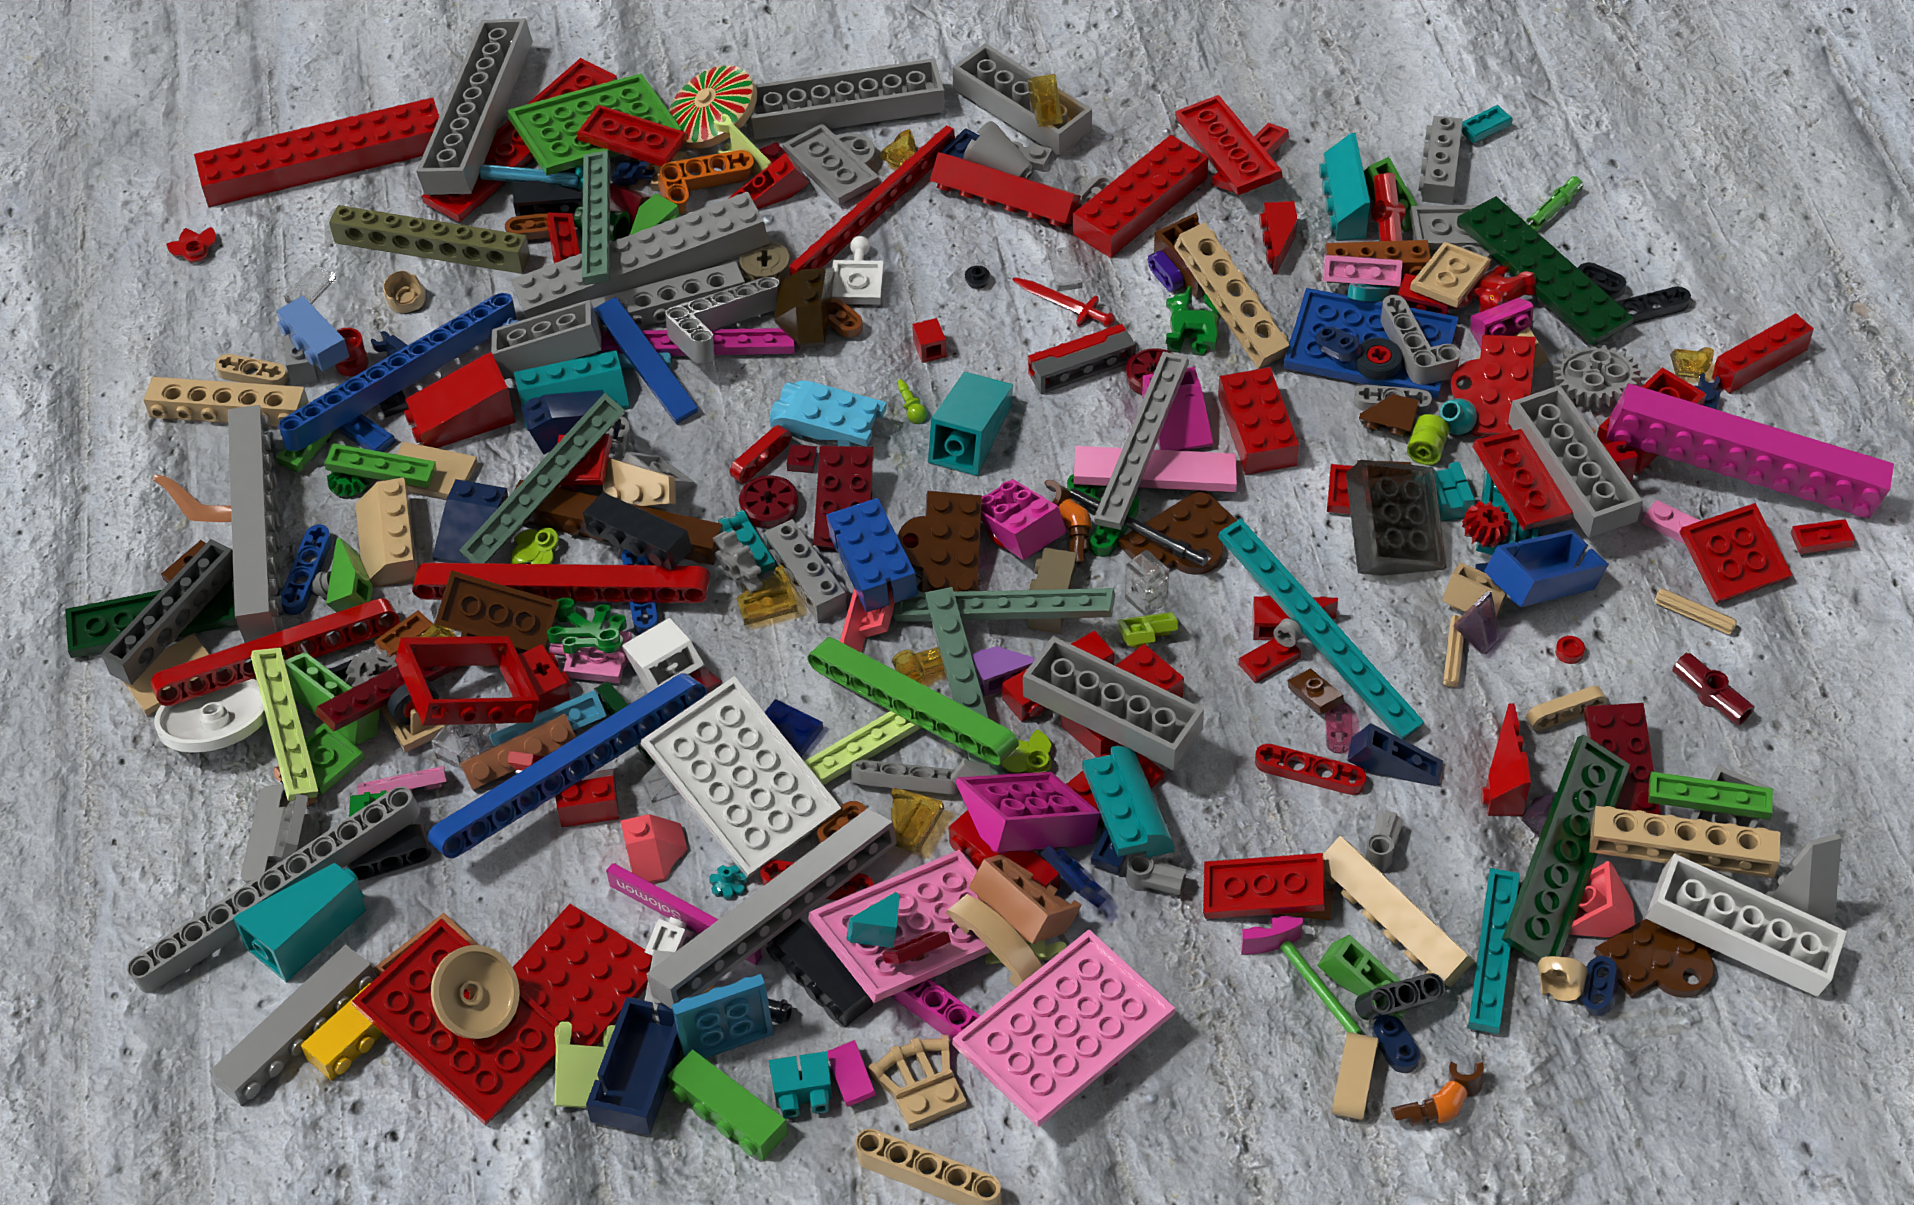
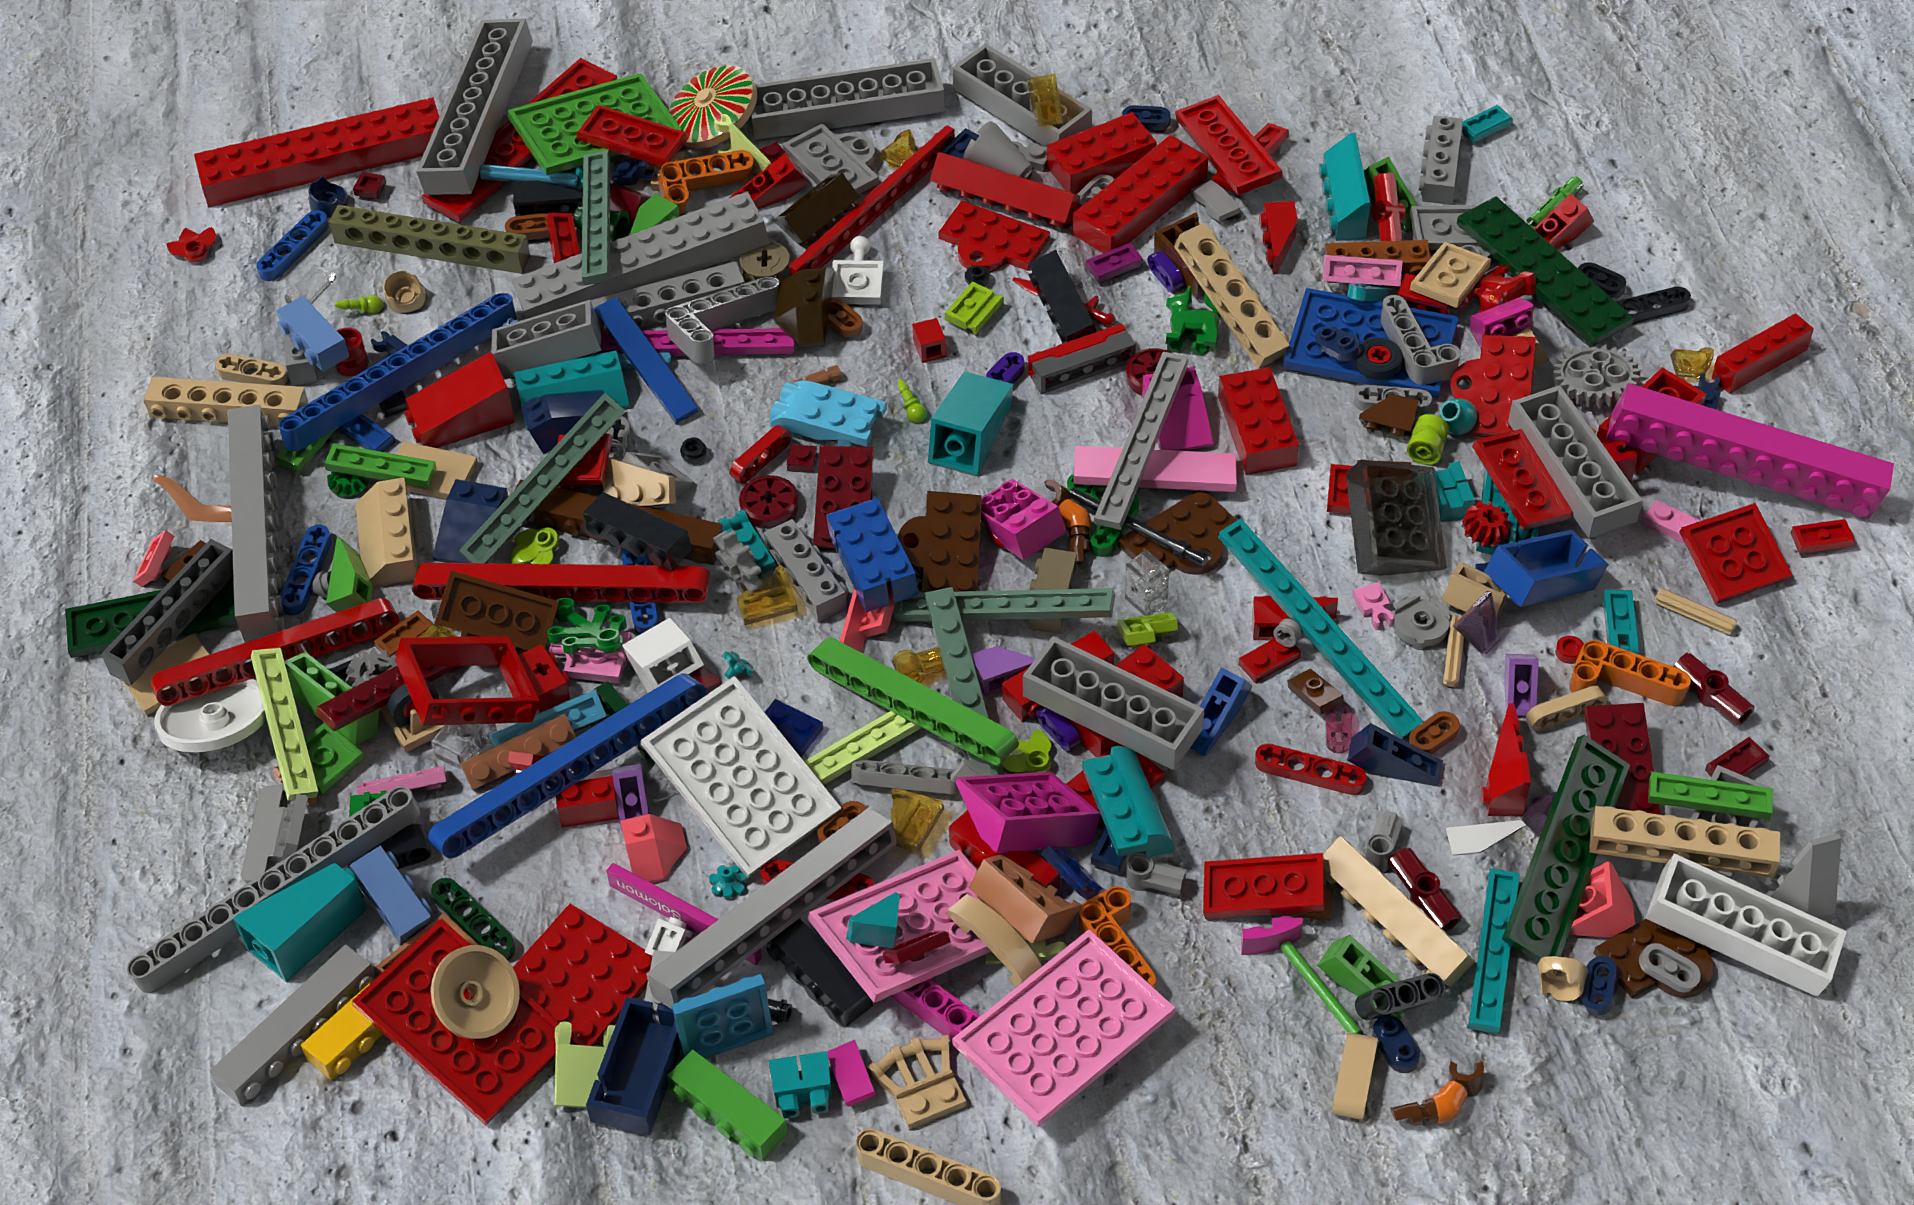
none -> coral plate [133,530,174,587]
none -> blue beam [256,210,329,281]
none -> dark blue hair [308,176,348,218]
none -> lime bar [334,295,383,314]
none -> medium blue brick [350,845,432,945]
none -> dark red plate [353,172,387,199]
none -> dark green beam [431,878,516,960]
none -> medium lavender slope [612,763,649,831]
none -> black plate [680,437,707,462]
none -> teal plant [722,651,754,679]
none -> dark brown slope [773,173,860,244]
none -> nougat axle [792,365,842,385]
none -> red plate [938,200,1050,272]
none -> lime plate [944,281,1004,334]
none -> dark purple beam [986,352,1025,384]
none -> black brick [1028,250,1097,343]
none -> dark purple beam [1036,707,1081,751]
none -> red brick [1046,112,1157,194]
none -> orange beam [1079,886,1156,989]
none -> magenta plate [1086,243,1143,283]
none -> dark blue plate [1122,105,1171,131]
none -> light grey slope [1190,180,1240,221]
none -> blue slope [1190,667,1253,757]
none -> bright pink plate [1352,582,1394,630]
none -> dark red piece [1388,848,1462,932]
none -> light grey plate [1393,596,1450,650]
none -> dark orange plate [1408,711,1460,755]
none -> white sticker [1446,820,1527,855]
none -> medium lavender slope [1504,654,1539,716]
none -> red slope [1534,194,1594,249]
none -> orange beam [1569,640,1691,707]
none -> teal plate [1602,589,1639,655]
none -> light grey plate [1639,943,1701,992]
none -> dark red plate [1705,737,1770,777]

